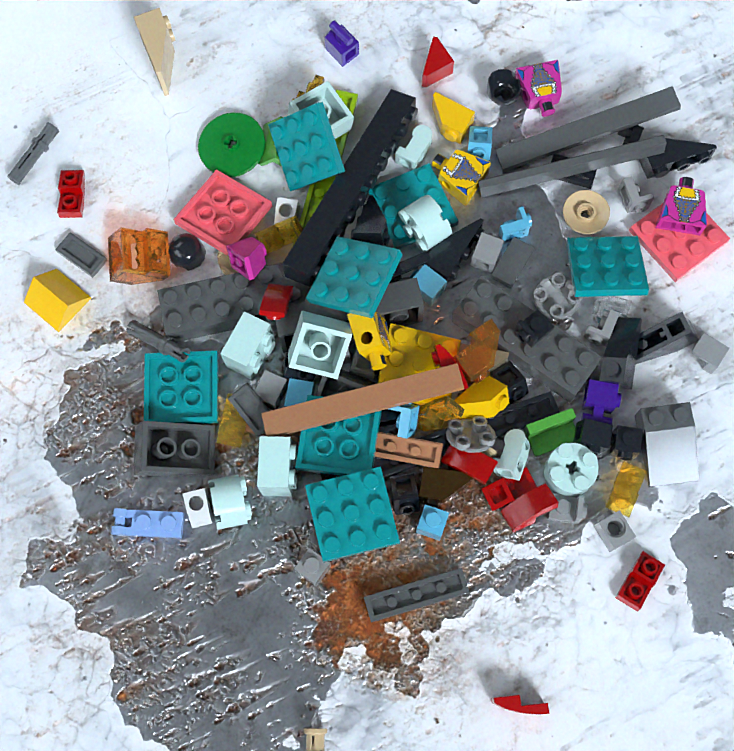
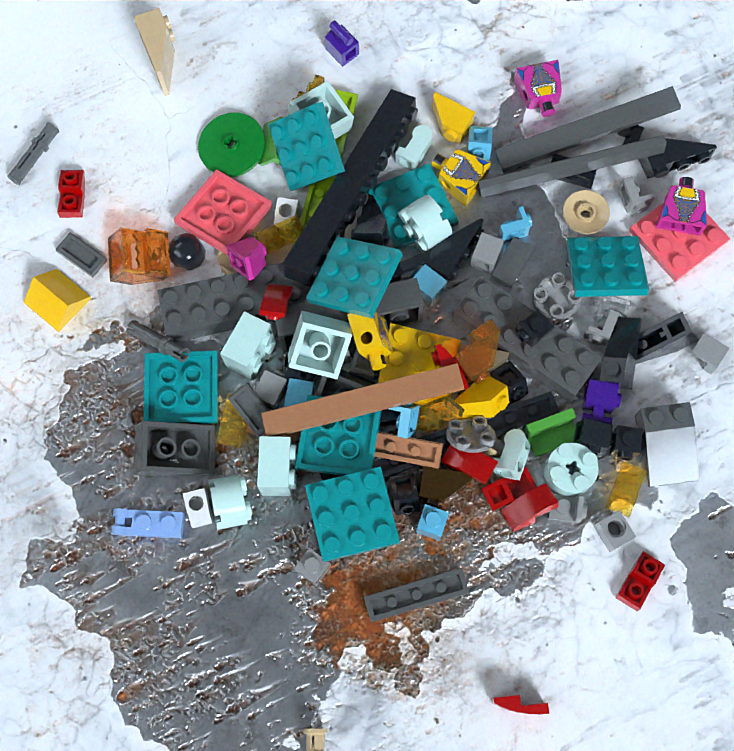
red slope [422,36,454,88] -> none
black hair [487,69,521,106] -> none

